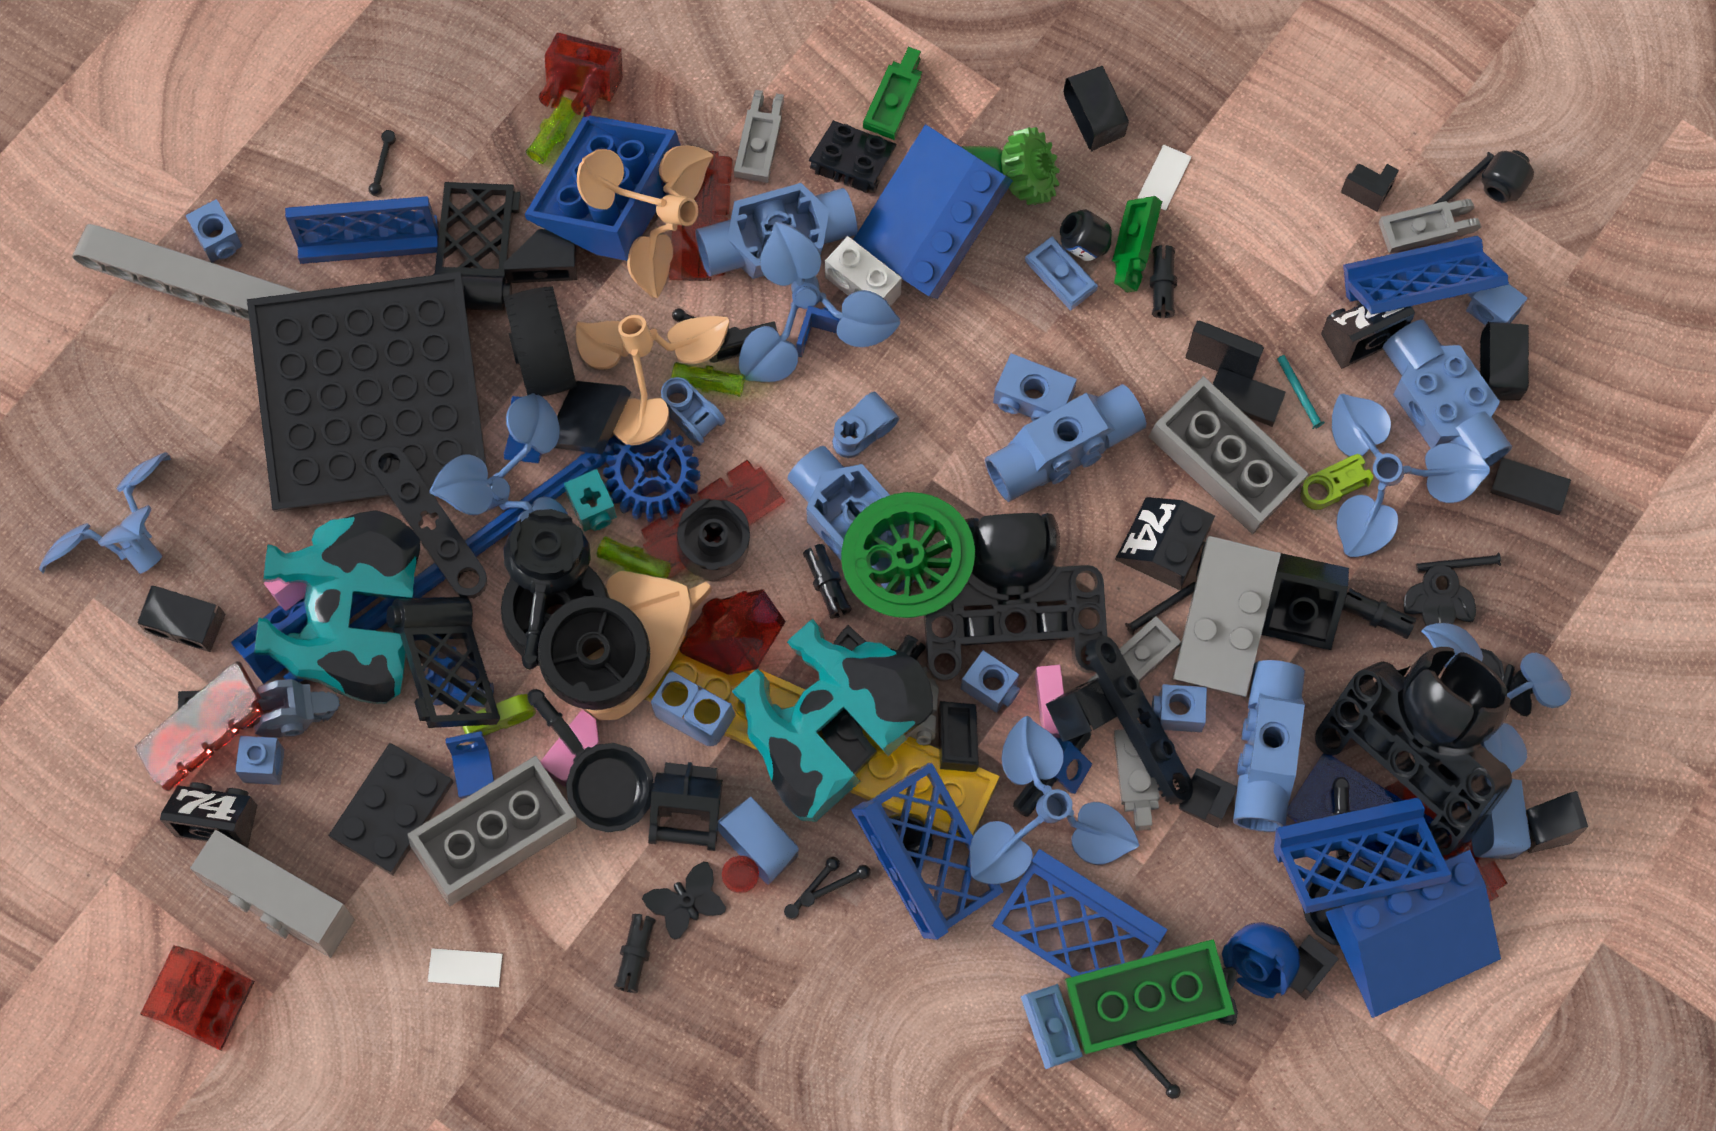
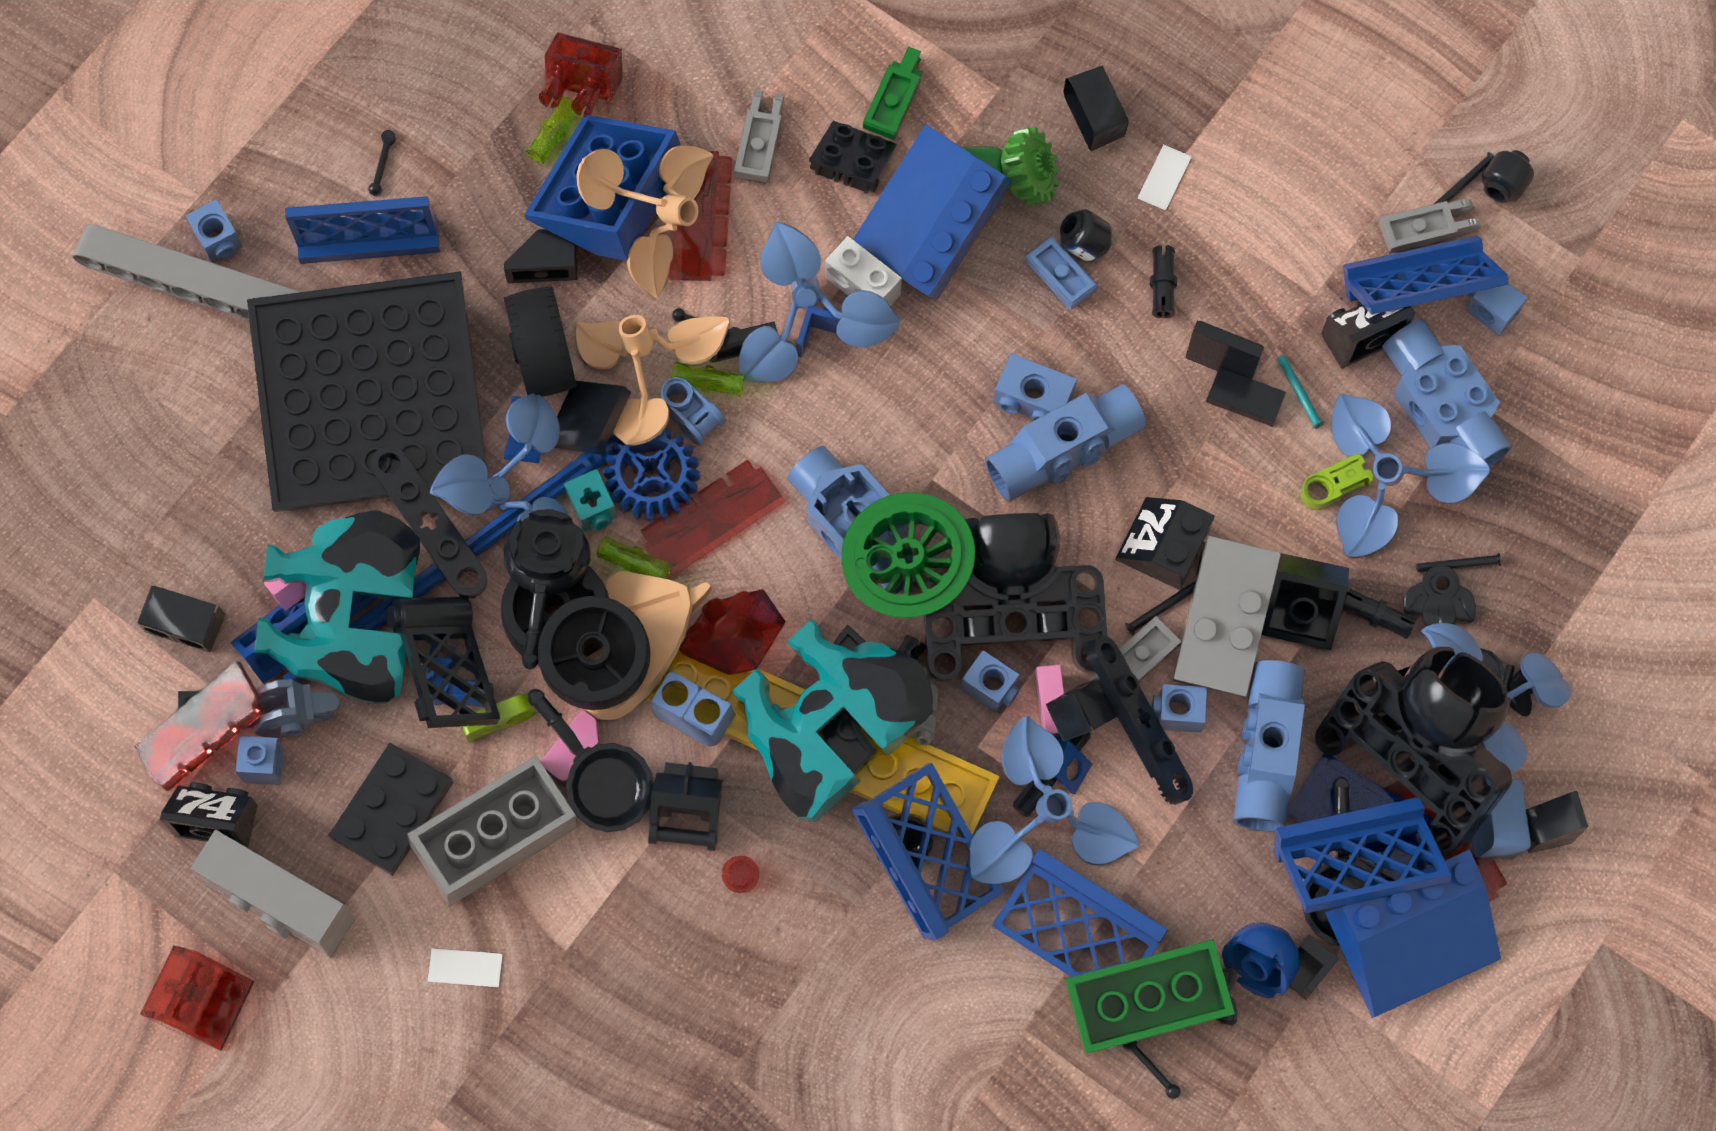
medium blue plant [39,452,171,574] -> none
black piece [433,182,521,311] -> none
blue bracket [445,731,494,799] -> none
black pin [614,914,656,993] -> none
black piece [642,861,726,940] -> none
black brick [676,498,750,581] -> none
medium blue brick [696,183,857,279] -> none
medium blue piece [718,797,799,885] -> none
black hinge [784,857,840,920] -> none
black hinge [799,865,871,907] -> none
black pin [803,544,852,619] -> none
medium blue piece [832,392,900,458] -> none
black tile [938,701,979,772] -> none
medium blue plate [1020,984,1083,1069] -> none
green hinge [1112,196,1163,293] -> none
light grey hinge [1114,729,1160,831] -> none
light grey brick [1149,376,1309,534] -> none
black panel [1179,768,1237,828] -> none
black panel [1341,164,1399,212] -> none
black piece [1480,321,1529,401] -> none
black tile [1490,457,1571,516] -> none

